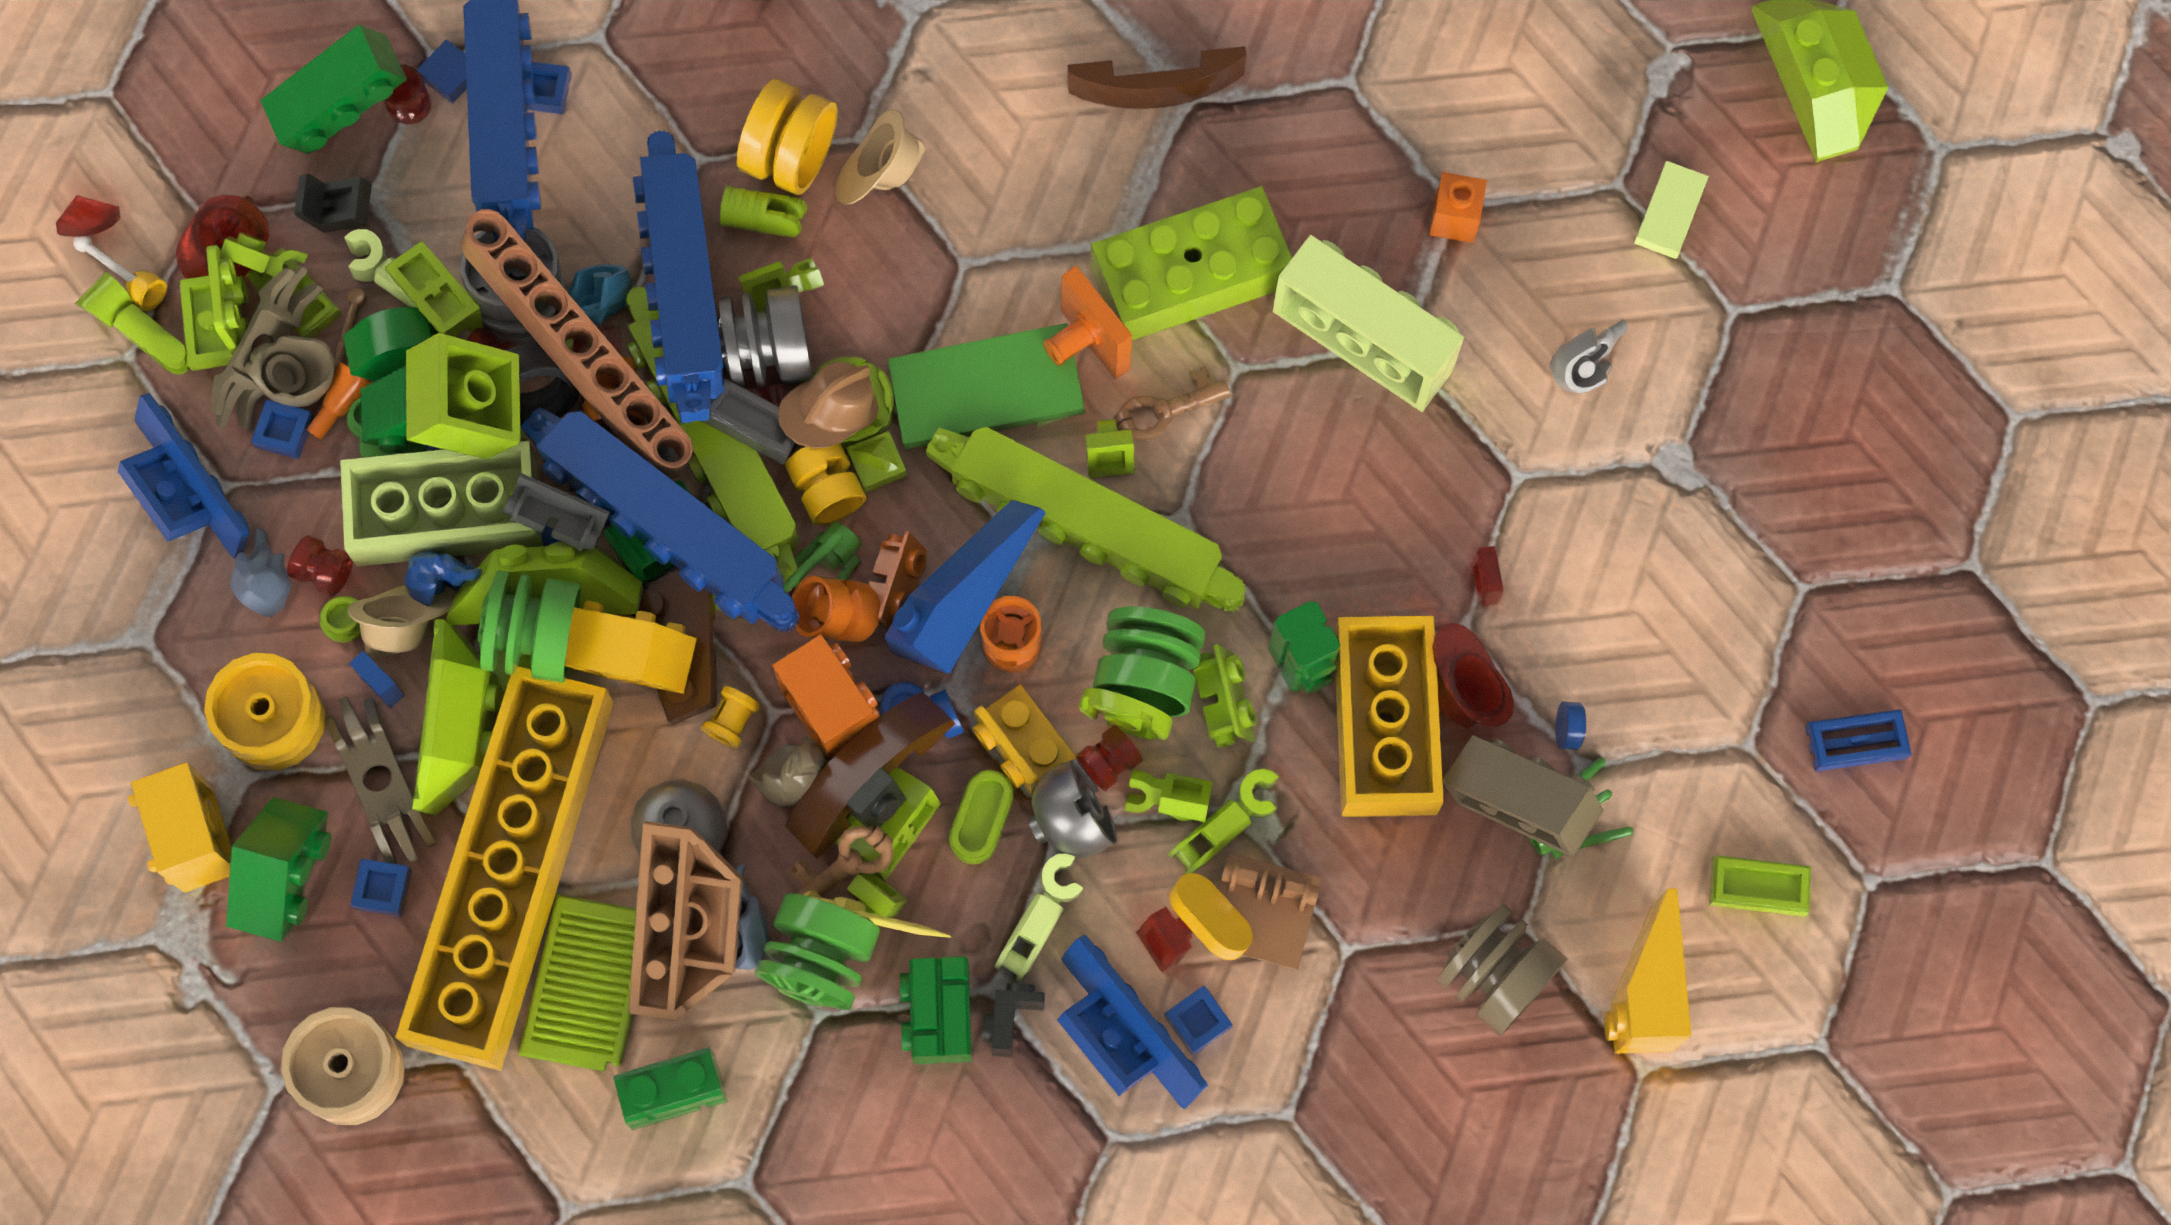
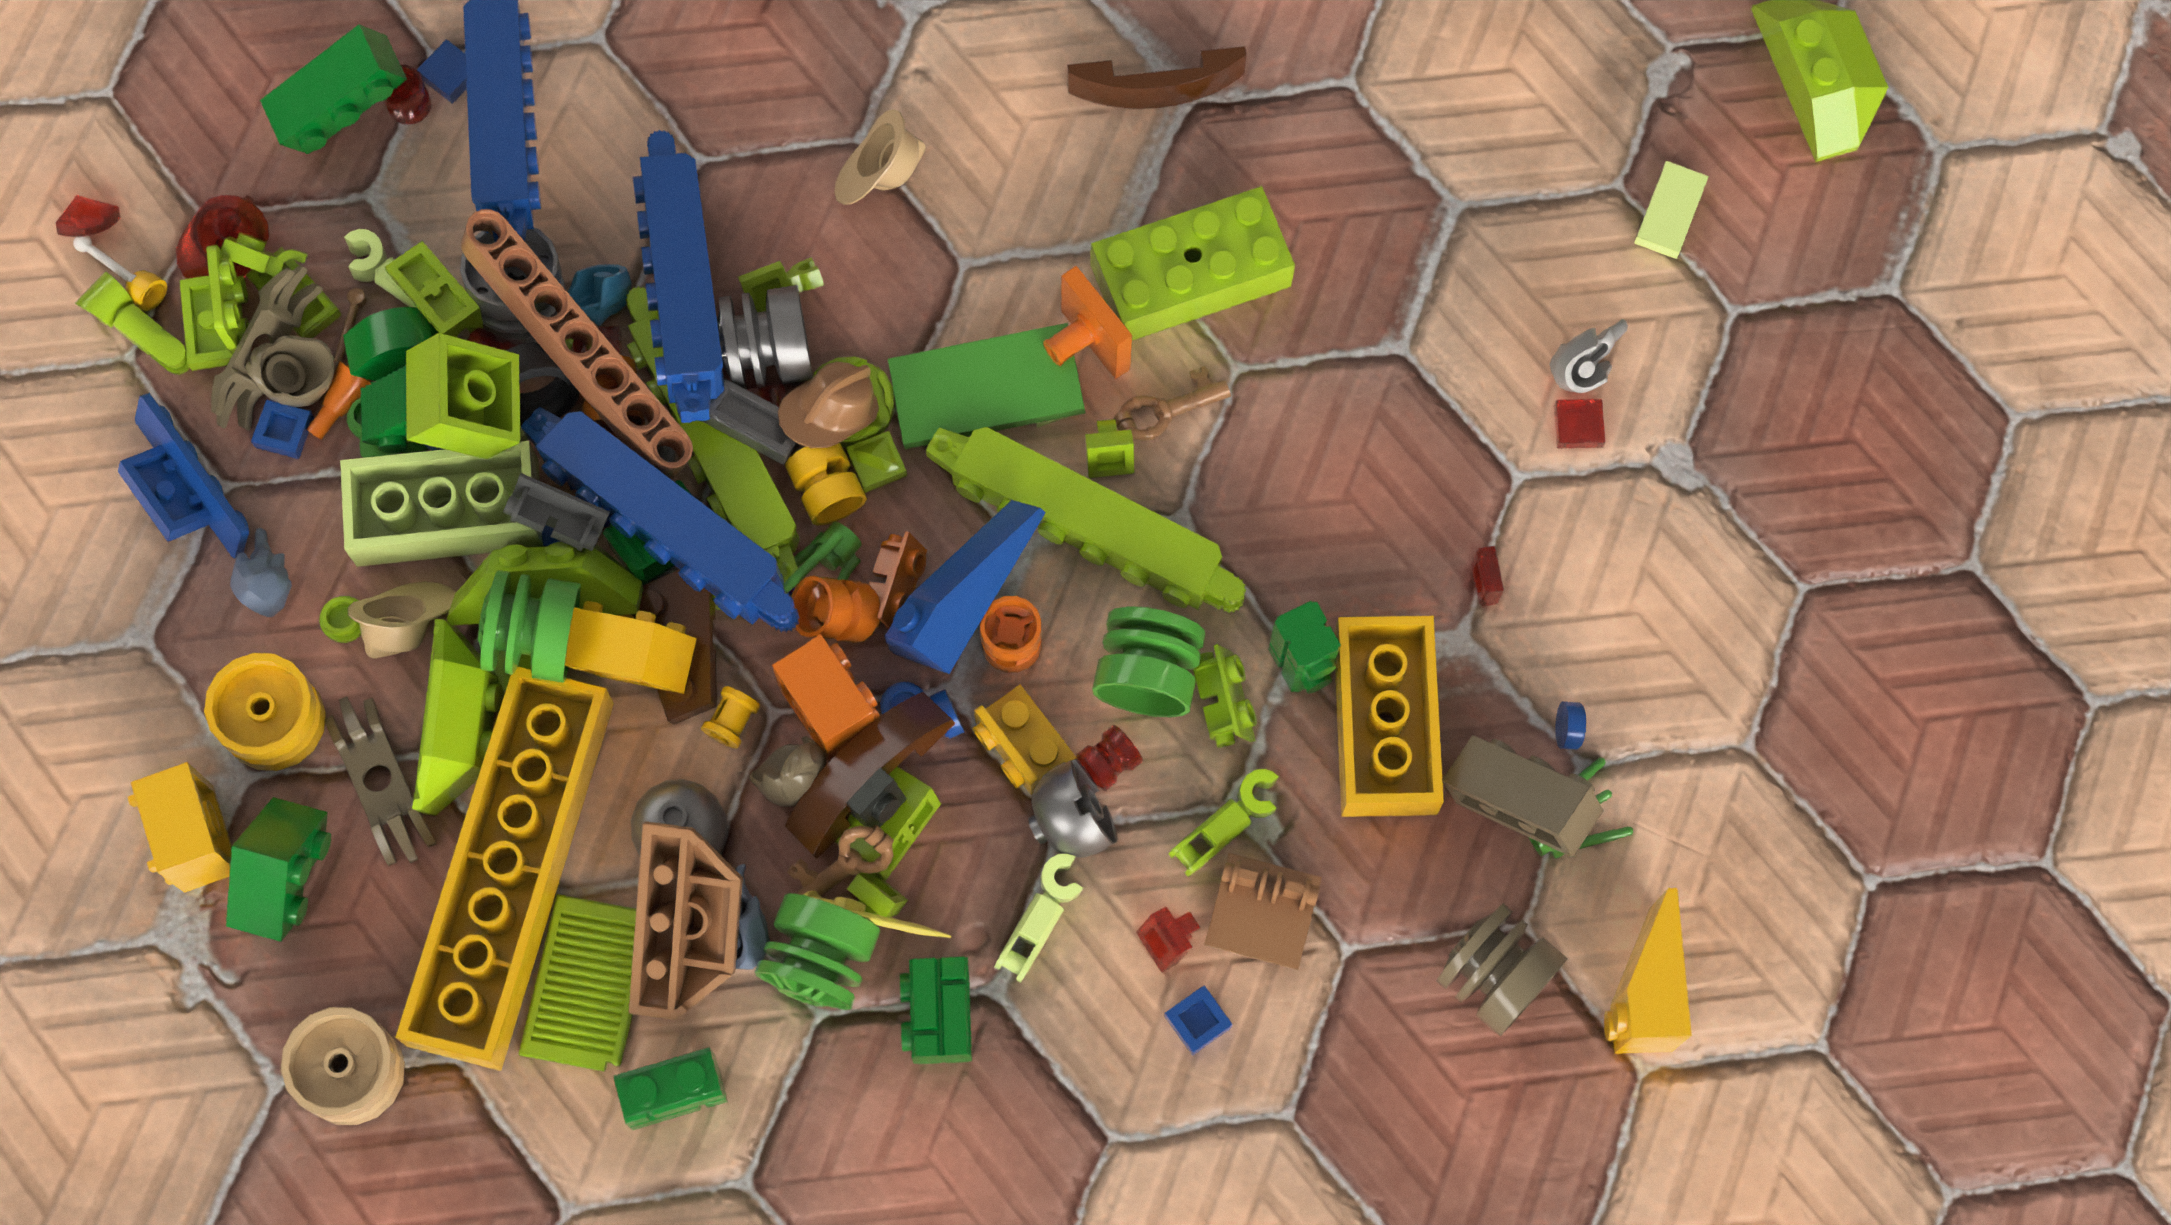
clear red wheel [287,535,353,596] -> none
pearl dark grey bracket [294,174,372,233] -> none
blue tile [349,651,405,709] -> none
blue tile [350,859,412,917] -> none
blue piece [404,551,483,606] -> none
blue tile [525,62,572,114] -> none
lime hinge [720,185,808,238] -> none
yellow wheel [737,79,838,195] -> none
lime tile [949,770,1013,864] -> none
pearl dark grey bracket [983,983,1045,1057] -> none
blue bracket [1057,934,1208,1109] -> none
lime tile [1078,688,1173,740] -> none
lime plate [1124,769,1213,822] -> none
yellow tile [1169,873,1253,960] -> none
yellowish green brick [1273,235,1464,412] -> none
orange brick [1429,172,1487,243] -> none
clear red piece [1432,623,1514,728] -> none
lime tile [1709,855,1811,917] -> none
blue tile [1805,709,1912,772] -> none
none -> clear red tile [1554,399,1605,449]

